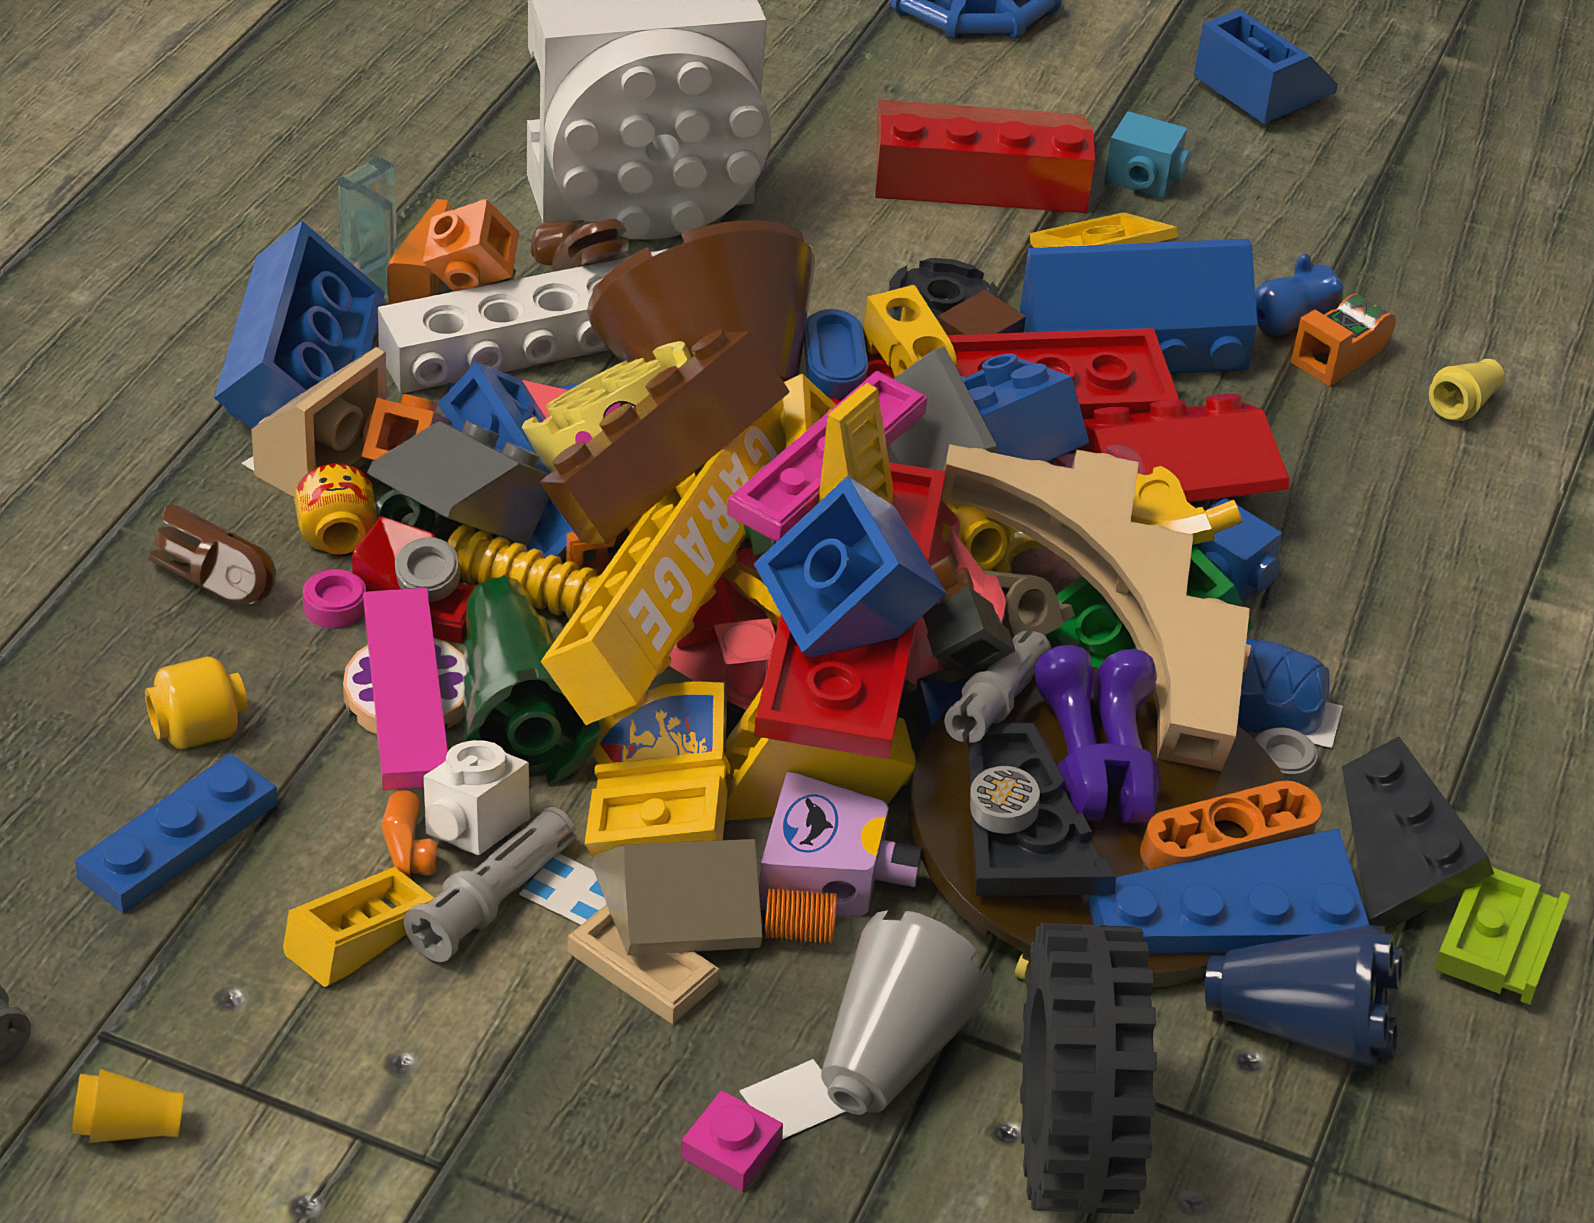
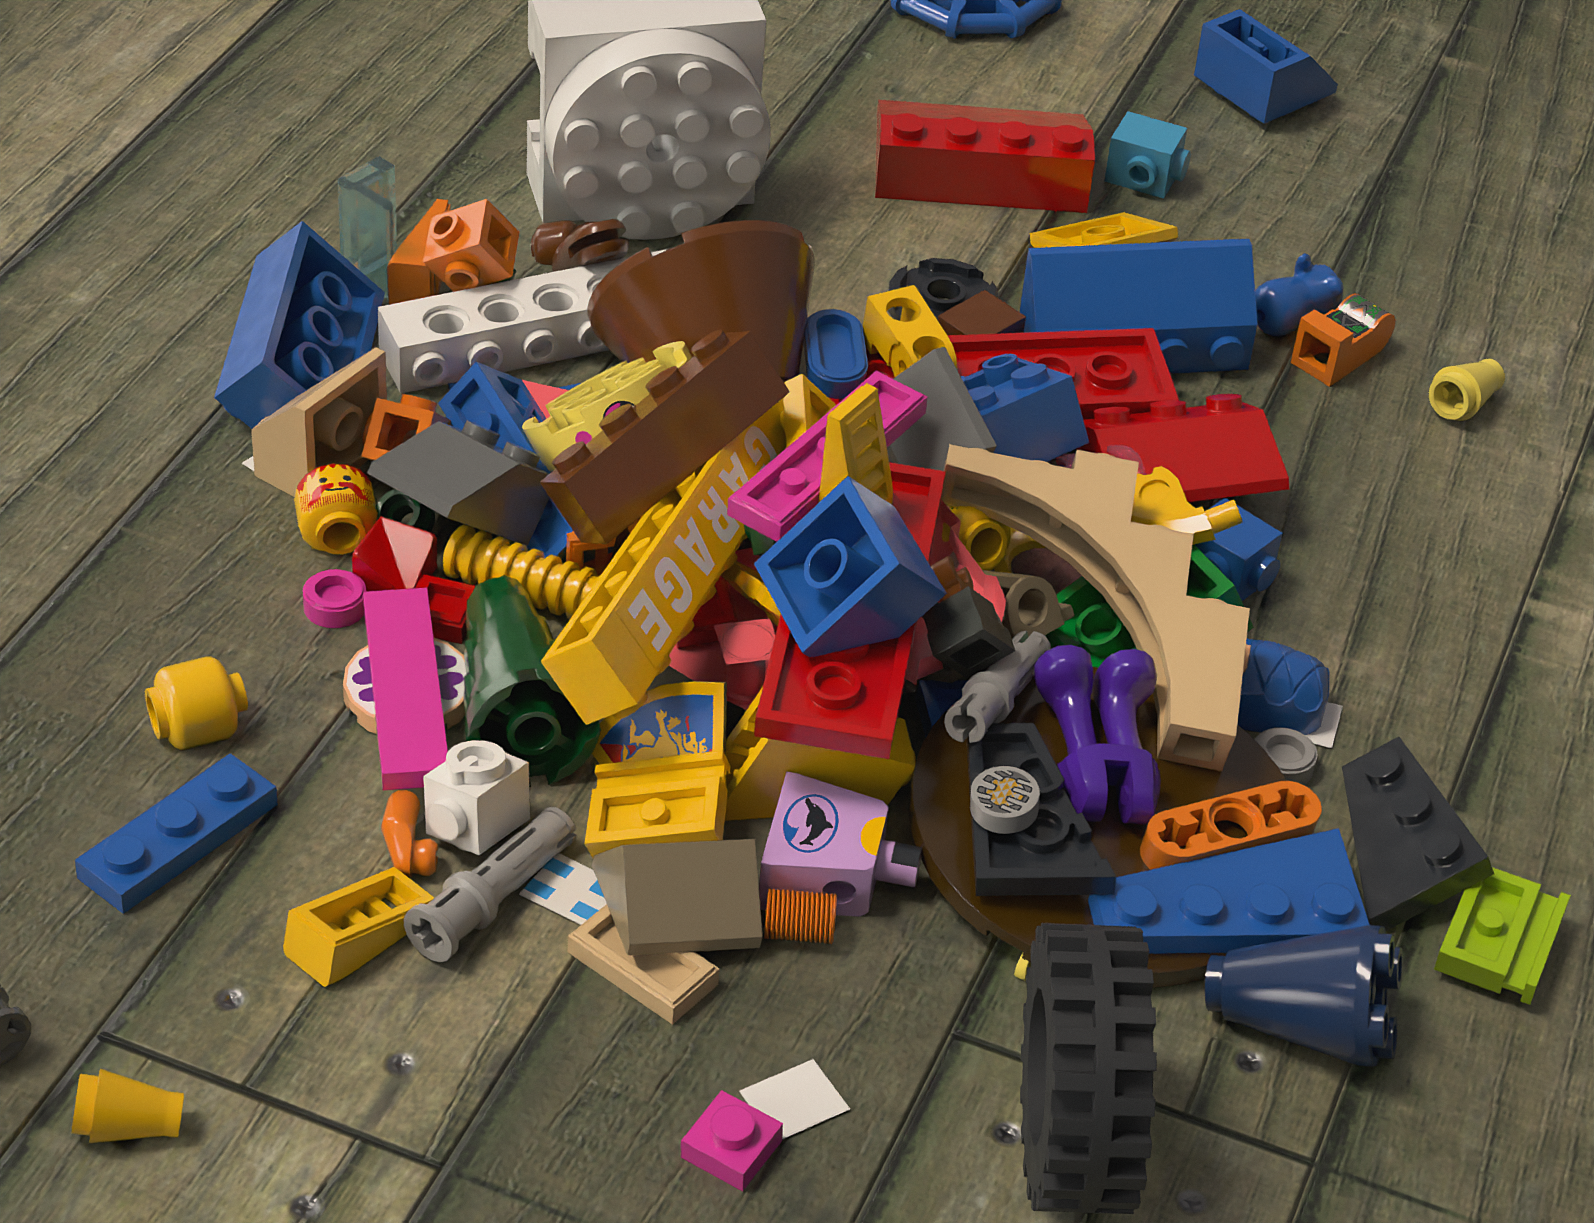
reddish brown arm [149,504,276,605] -> none
light grey tile [395,537,460,602] -> none
light grey cone [821,910,994,1115] -> none

